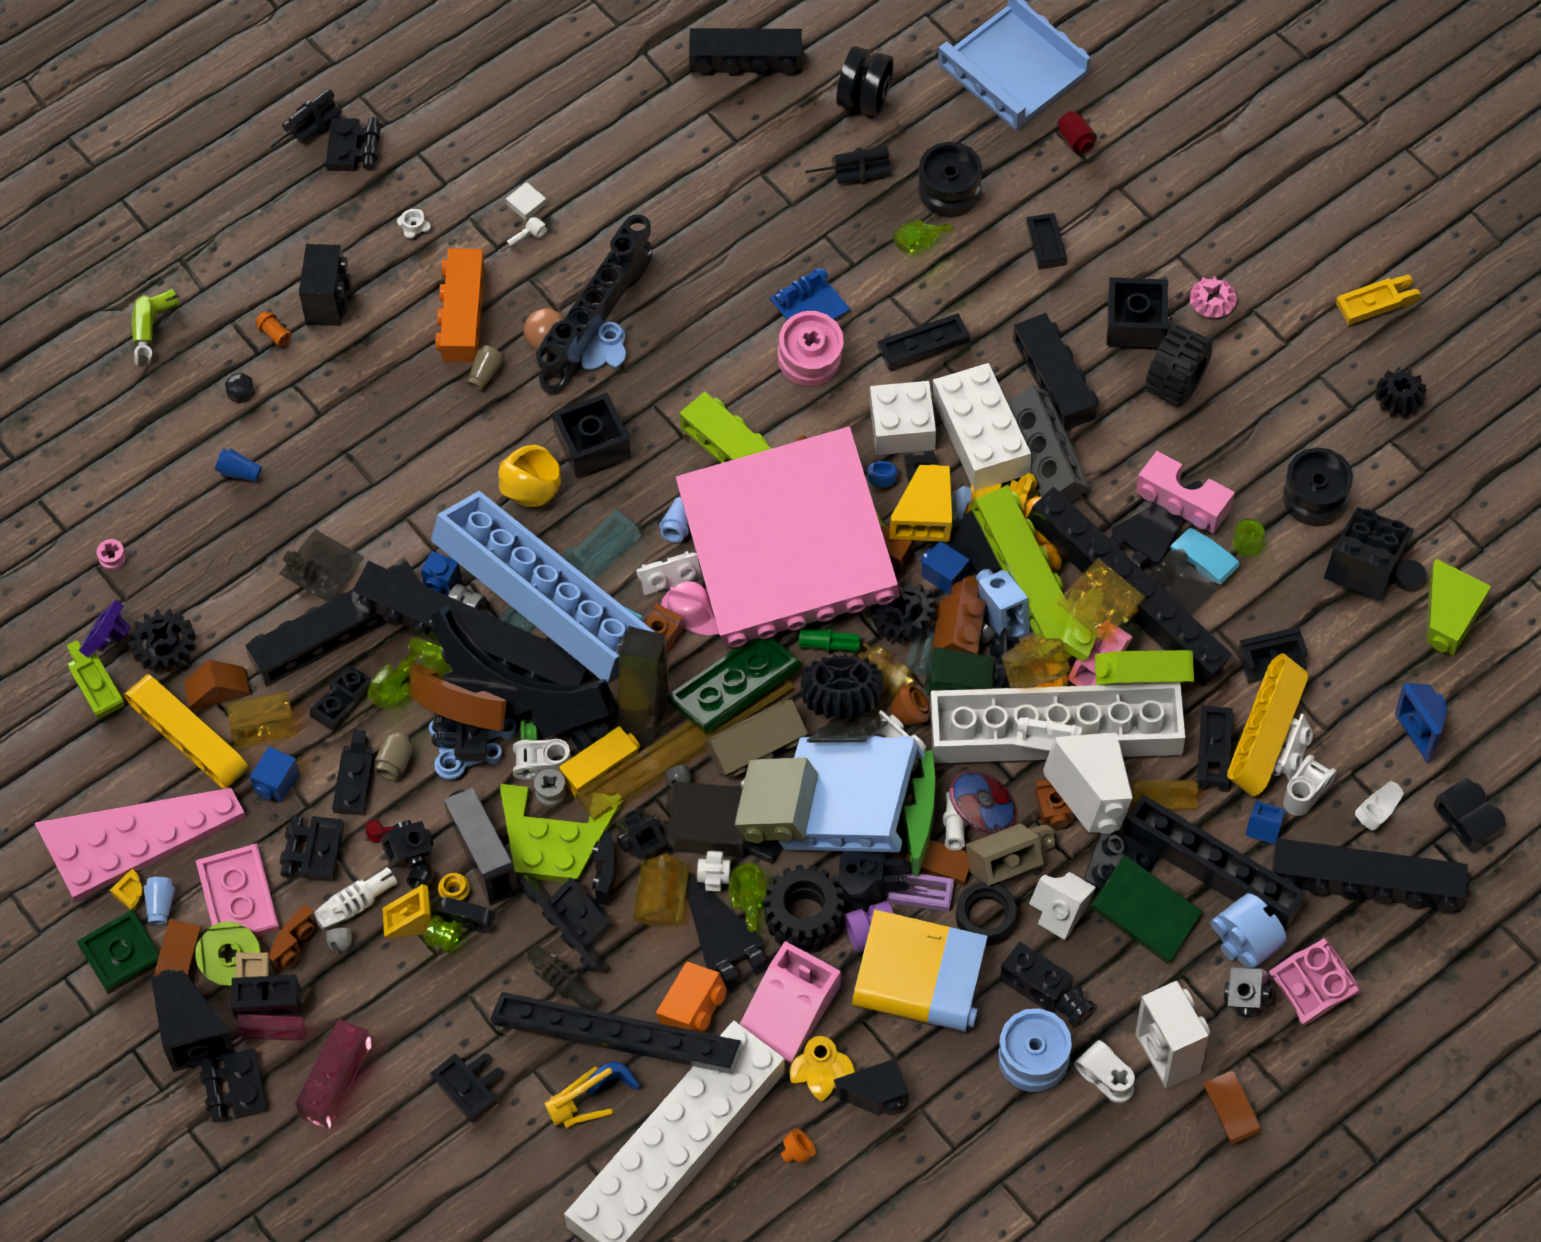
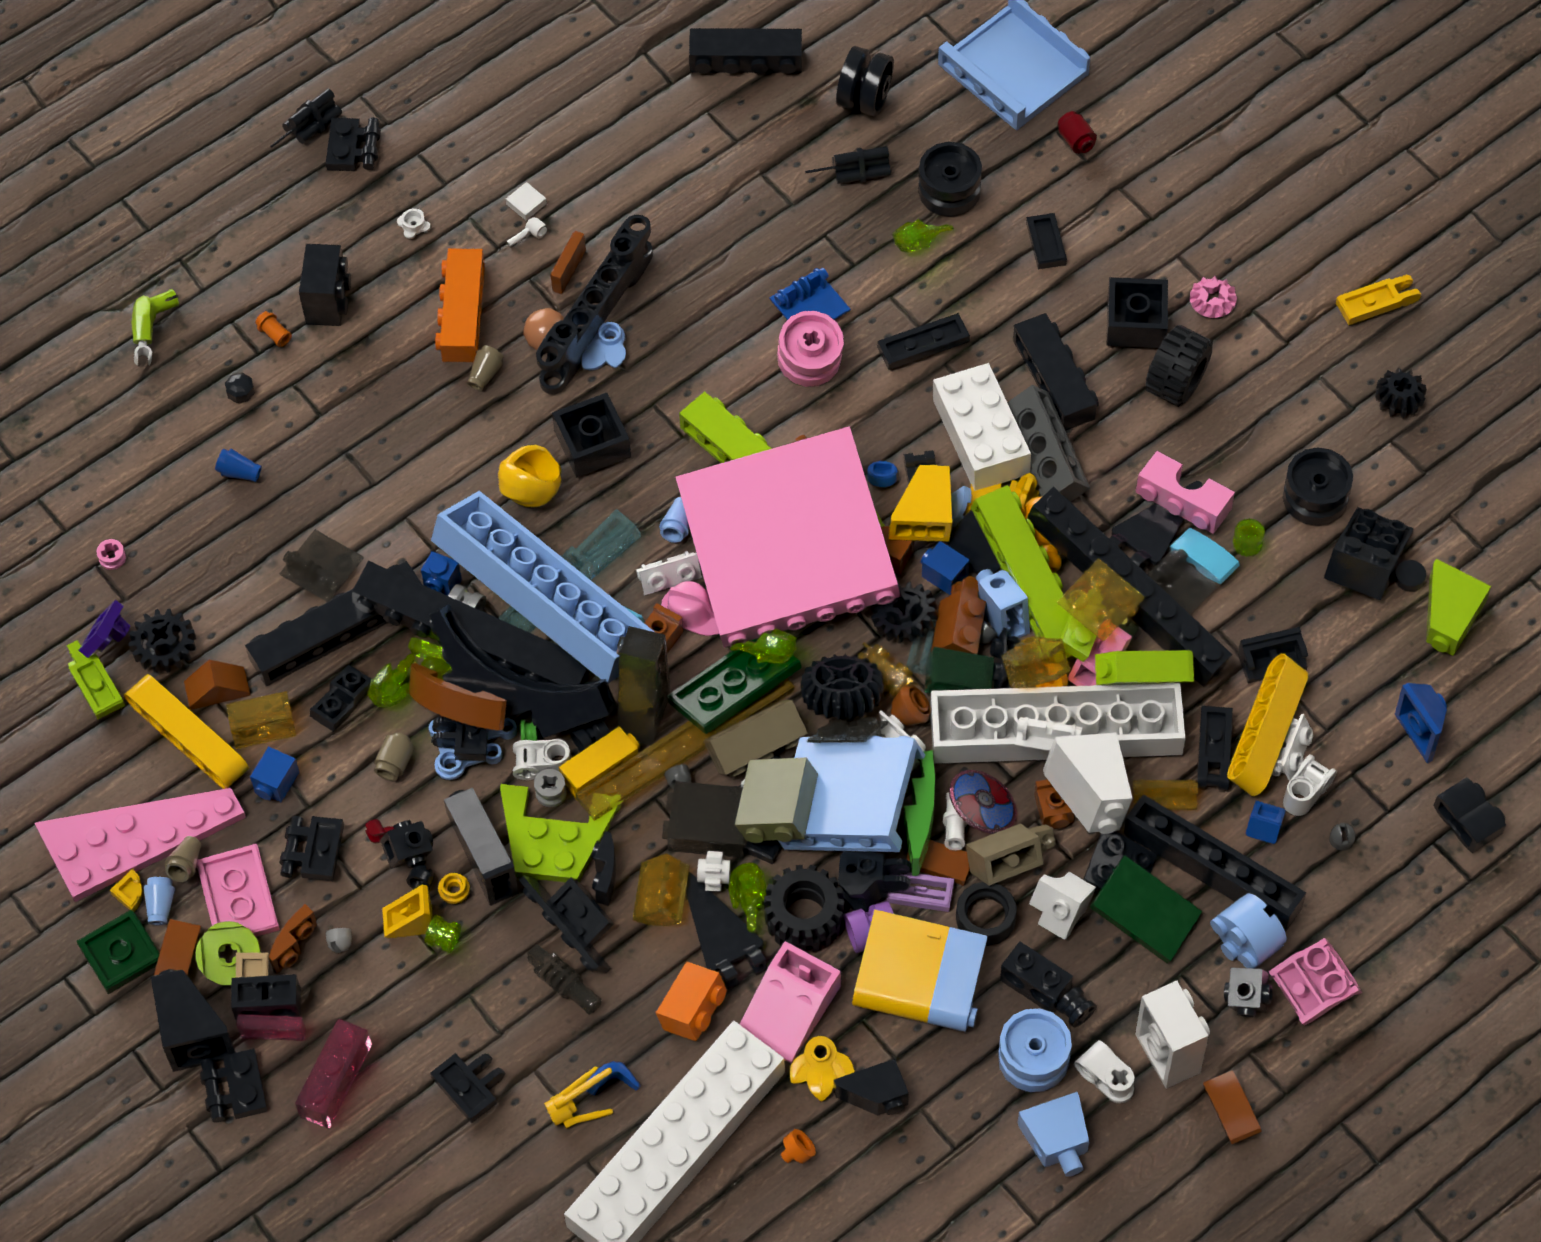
white hinge [314,867,397,930] -> none
black hinge [332,730,374,815] -> none
black beam [433,897,496,933] -> none
black tile [490,992,743,1074] -> none
black brick [616,809,667,860] -> none
green axle [799,628,861,653] -> none
white brick [870,381,936,455] -> none
black brick [1271,838,1468,913] -> none
white hair [1355,781,1404,830] -> none
none -> dark tan cone [165,836,201,882]
none -> dark orange tile [550,231,586,294]
none -> clear neon green piece [730,628,797,663]
none -> light blue torso [1018,1092,1089,1177]
none -> dark grey hinge [1329,823,1356,851]

